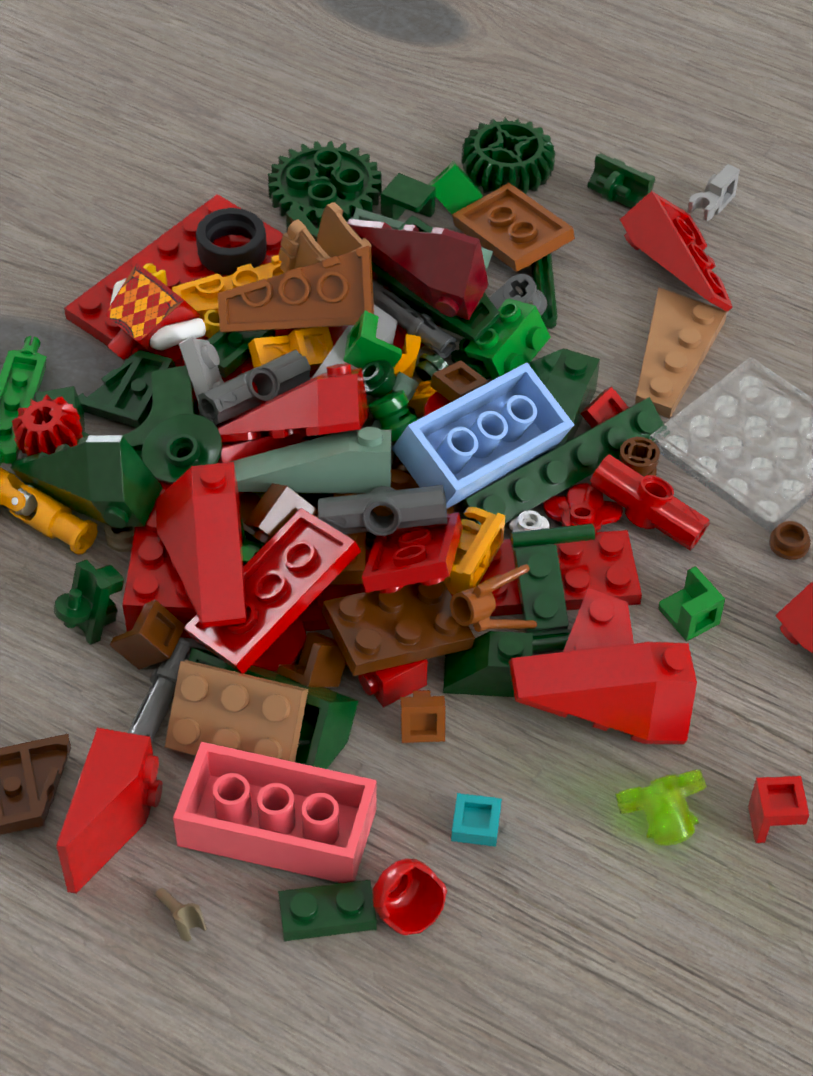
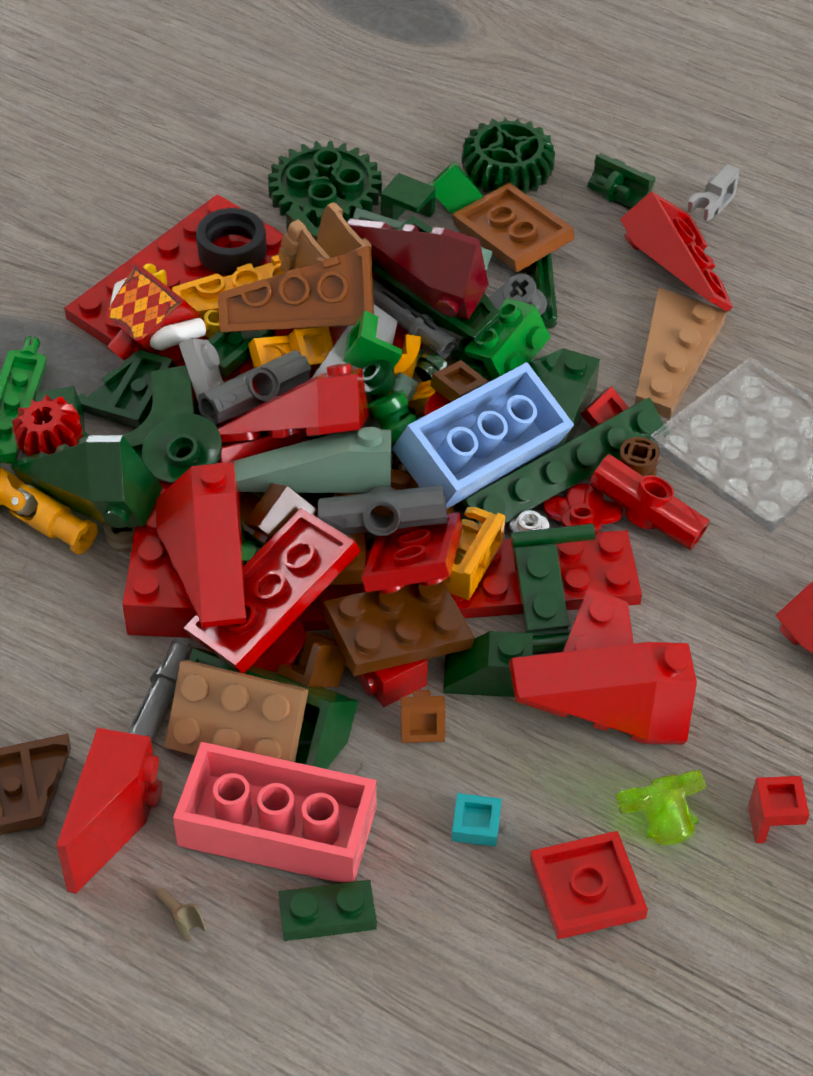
dark green hips [54,559,124,645] -> none
reddish brown panel [110,600,186,670] -> none
red hair [373,858,447,935] -> none
dark orange plant [450,564,537,632] -> none
green panel [658,566,725,642] -> none
reddish brown plate [769,521,811,560] -> none
none -> red plate [530,831,648,940]

